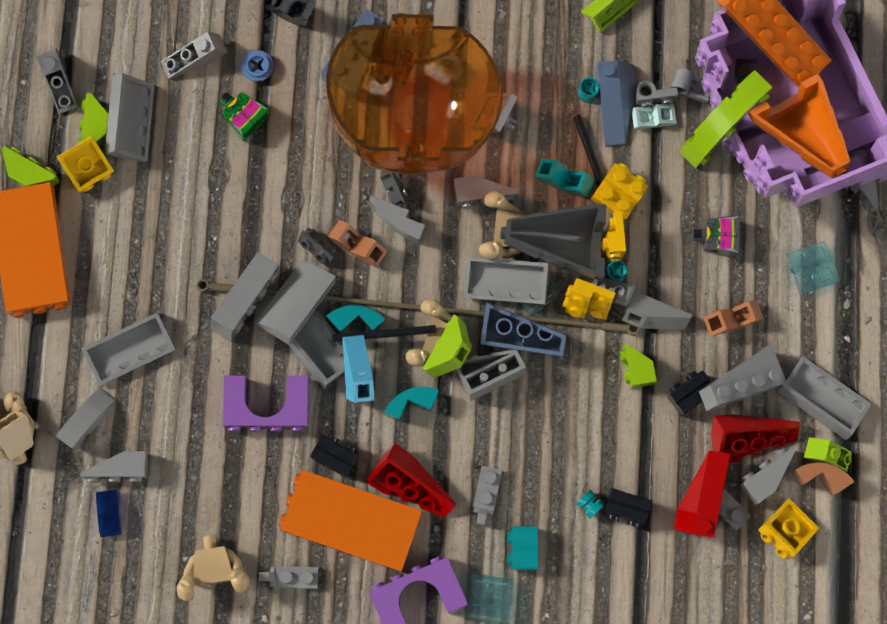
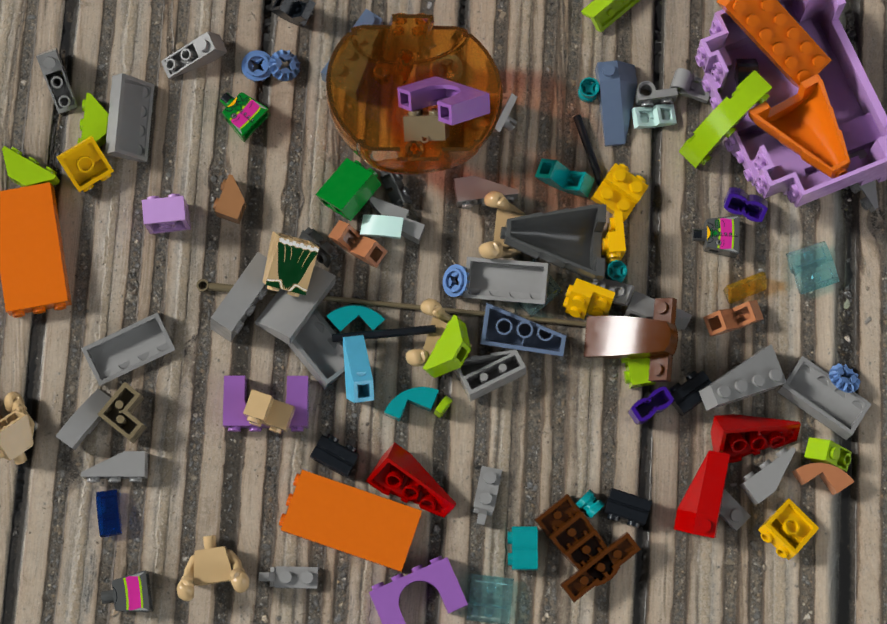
none -> dark tan brick [97,382,147,444]
none -> dark grey torso [101,570,153,612]
none -> lavender brick [142,194,191,234]
none -> medium nougat slope [213,174,247,224]
none -> tan brick [243,389,295,434]
none -> slope [262,231,320,297]
none -> medium blue gear [269,49,301,81]
none -> green brick [315,158,382,221]
none -> light aqua slope [360,215,404,239]
none -> medium lavender arch [397,76,490,125]
none -> dark tan brick [403,108,450,143]
none -> lime tile [434,395,452,418]
none -> medium blue gear [443,264,470,297]
none -> reddish brown slope [534,494,641,602]
none -> reddish brown slope [583,297,678,382]
none -> dark purple brick [628,387,674,425]
none -> clear yellow slope [723,272,766,304]
none -> dark purple brick [724,187,768,222]
none -> medium blue gear [829,363,861,393]

